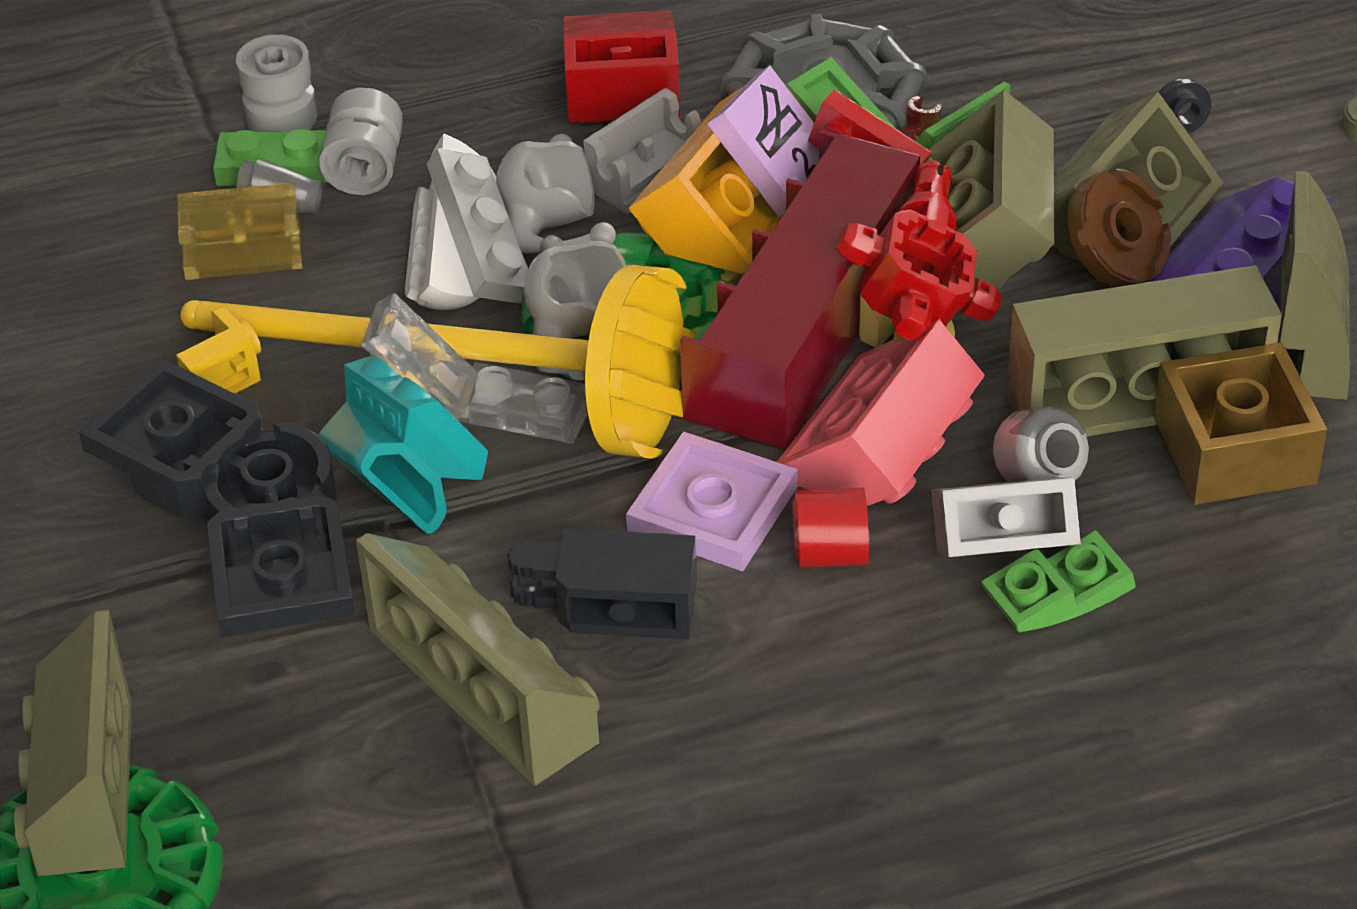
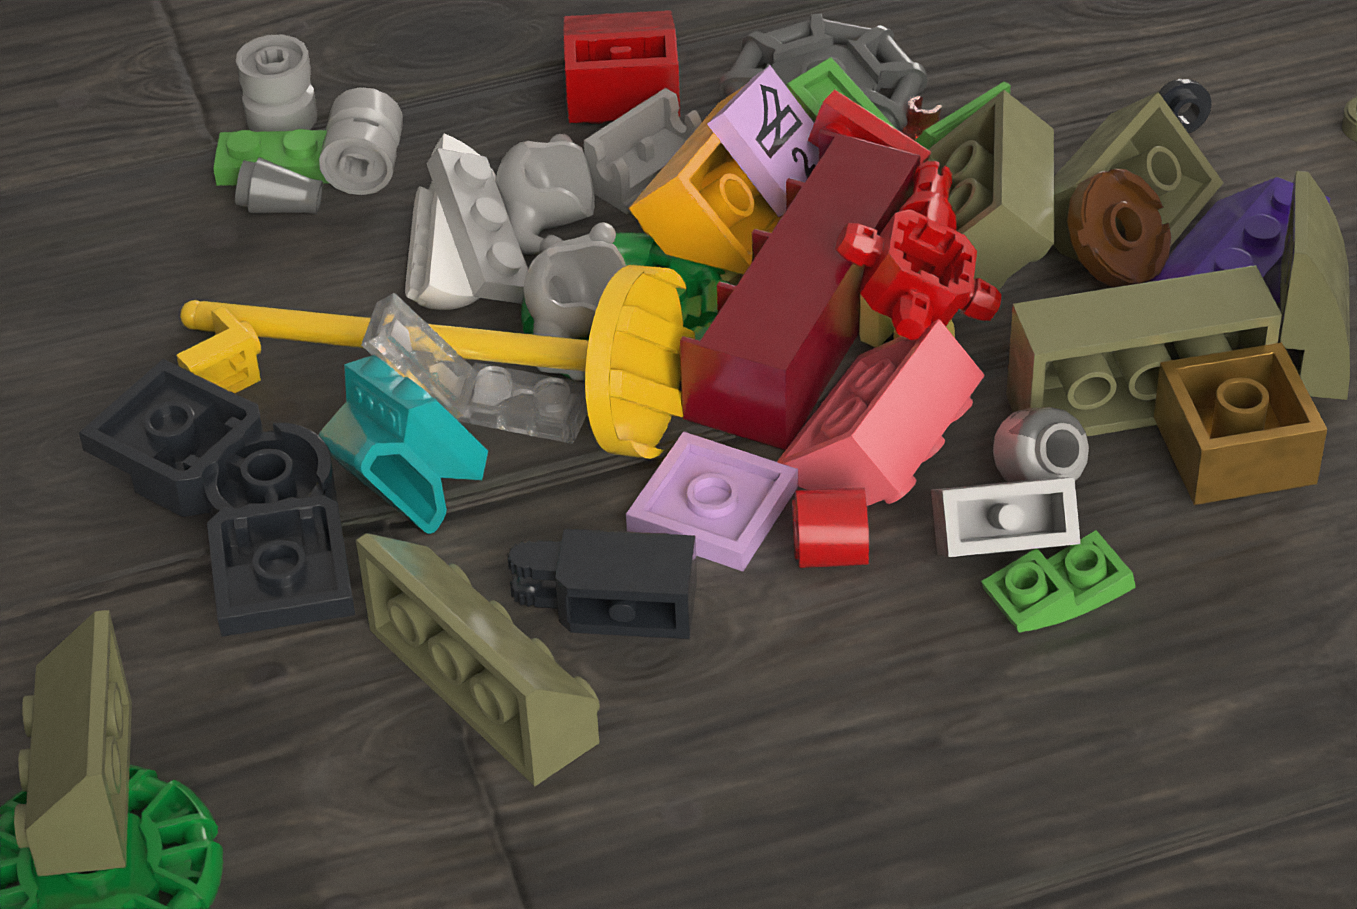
clear yellow hinge [177,183,303,280] -> none

